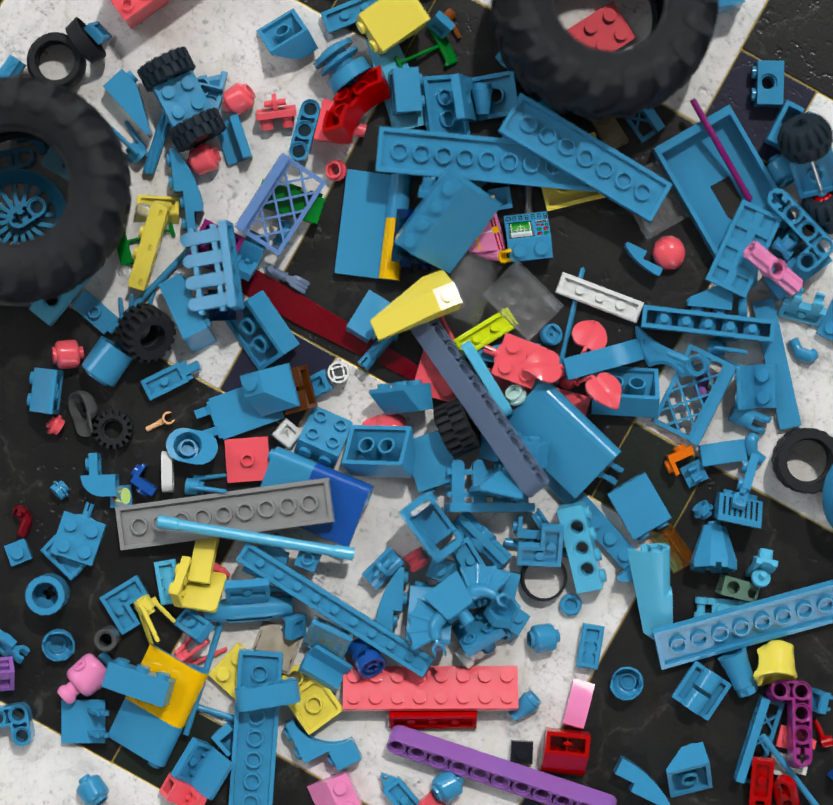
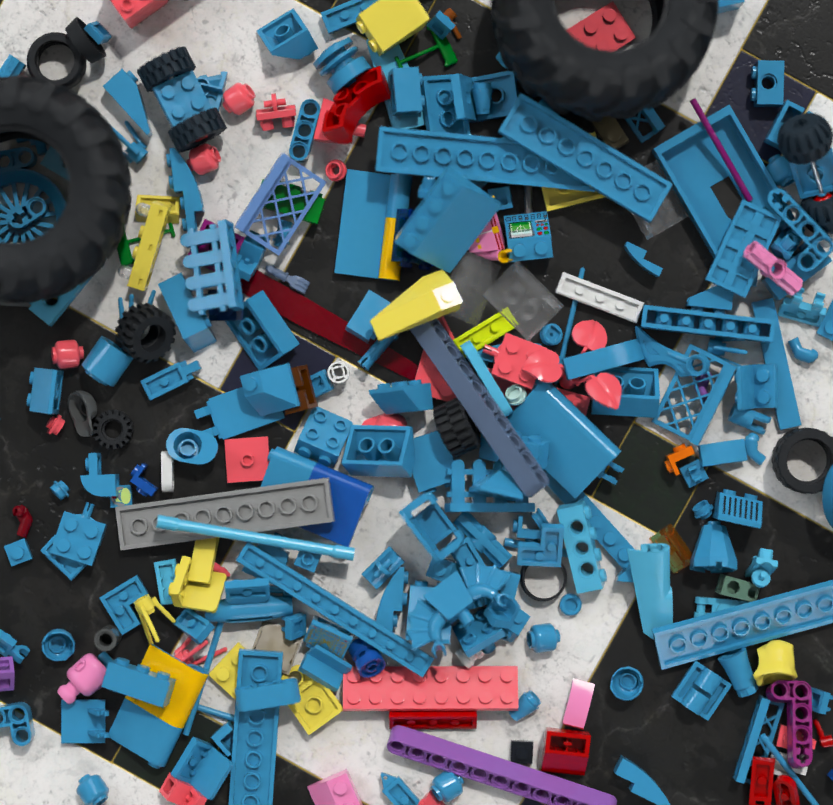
dark azure piece [25,573,70,615] -> none
dark azure plate [71,289,118,335] -> none
dark azure axle [107,247,191,334] -> none
dark azure axle [143,112,170,175] -> none
light nougat hand [146,411,175,432] -> none
dark azure plant [184,473,227,497] -> none
dark azure panel [218,114,253,165] -> none
white tile [272,418,302,449] -> none
dark azure arch [284,718,362,771] -> none
coral wheel [403,547,430,573] -> none
dark azure plate [576,623,605,670] -> none
dark azure brick [606,472,672,541] -> none
coral hair [652,235,686,270] -> none
dark azure slope [666,742,713,798] -> none
dark azure hinge [731,453,760,511] -> none
dark azure tile [738,296,747,317] -> none

